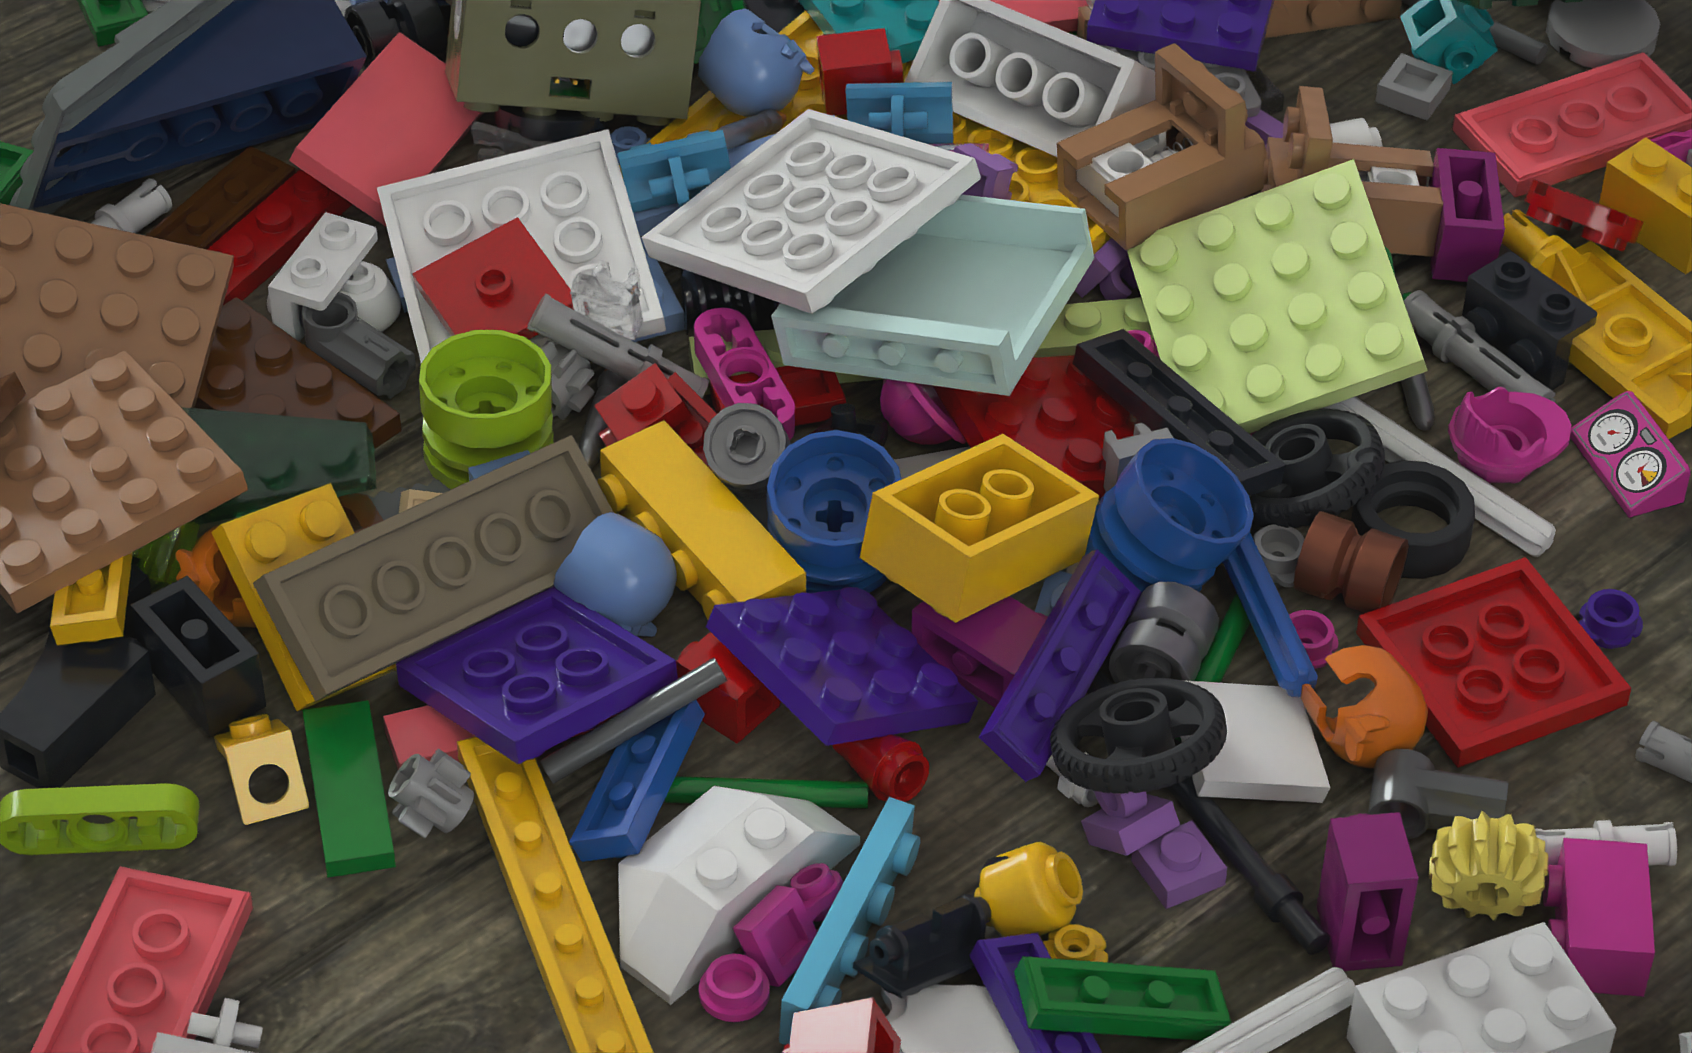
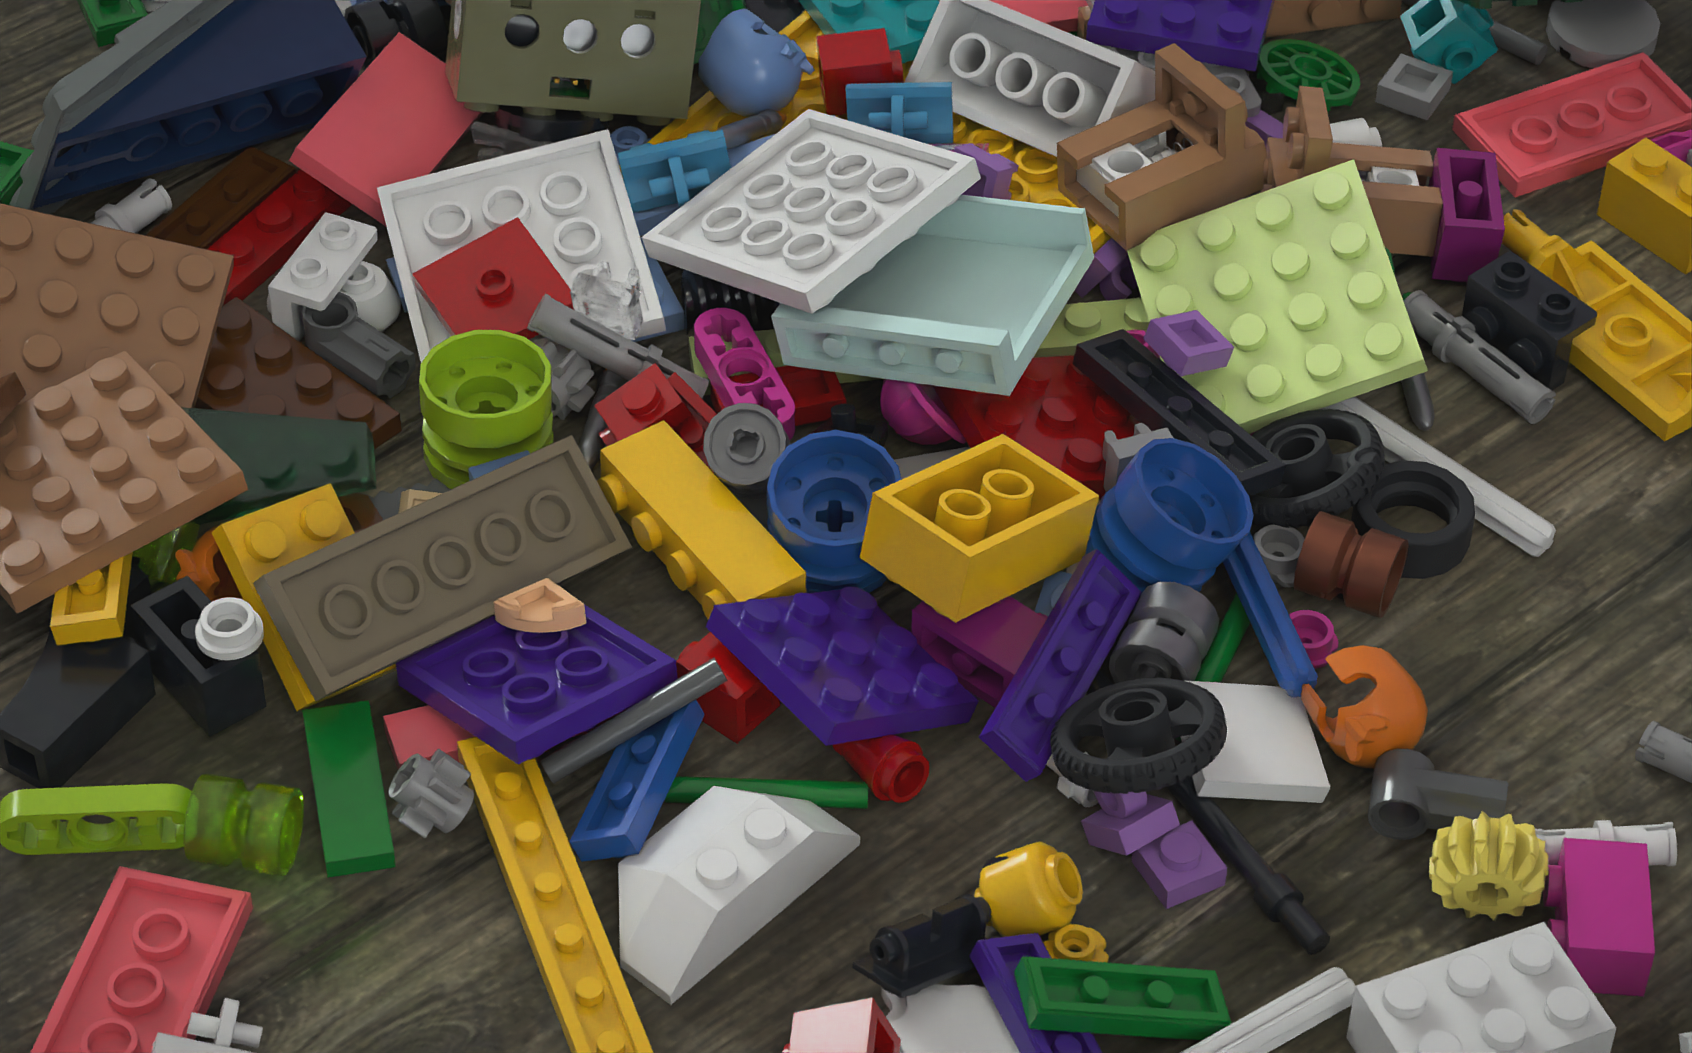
yellow bracket [214,714,309,825] -> none
medium blue helmet [554,512,677,637] -> none
dark pink plate [699,954,770,1022] -> none
dark pink plate [733,863,844,987] -> none
medium azure plate [779,797,920,1045] -> none
magenta brick [1317,812,1419,971] -> none
red plate [1356,557,1631,768] -> none
dark pink piece [1448,387,1572,484] -> none
red plate [1524,179,1644,252] -> none
slope [1570,391,1691,518] -> none
dark purple plate [1579,589,1643,649] -> none
none -> clear neon green wheel [184,773,304,876]
none -> white plate [195,597,264,660]
none -> light nougat tile [493,578,587,633]
none -> medium lavender plate [1143,310,1234,377]
none -> green wheel [1256,39,1361,113]

